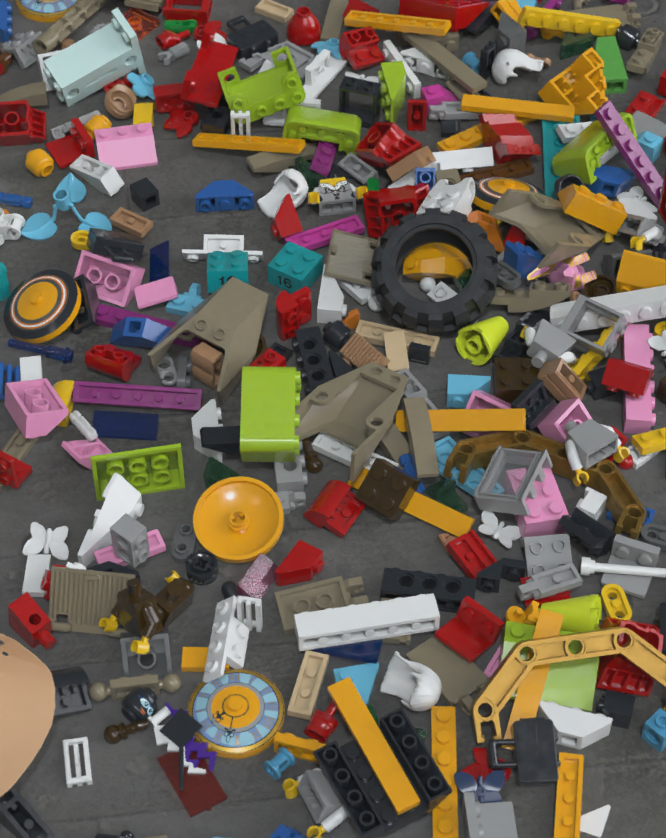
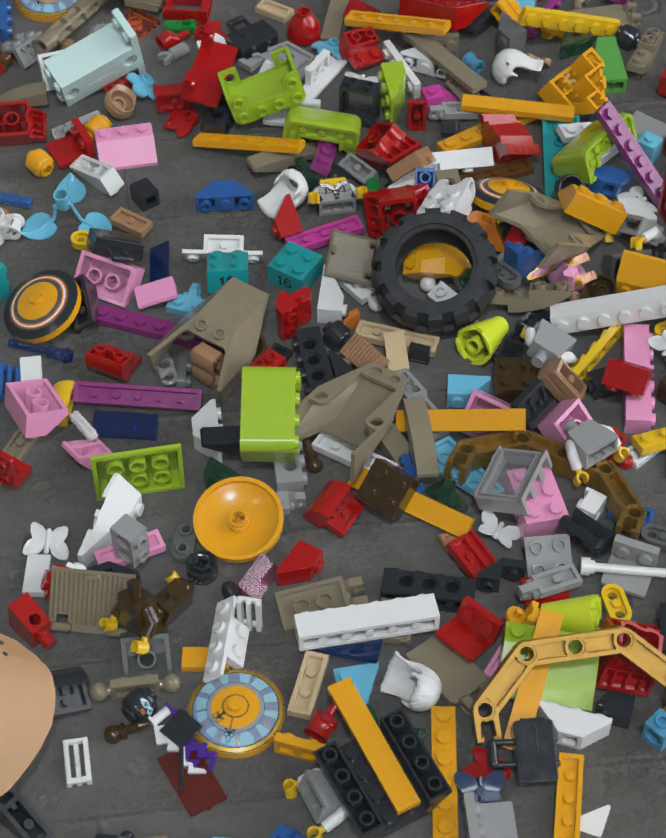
blue slope [110,317,172,348] -> none
yellow slope [133,102,156,126] -> none
white tile [230,111,251,136] -> none
dark azure bush [263,747,296,780] -> none
black tile [479,40,496,80] -> none
light grey window [560,294,627,358] -> none
red plate [625,90,665,118] -> none

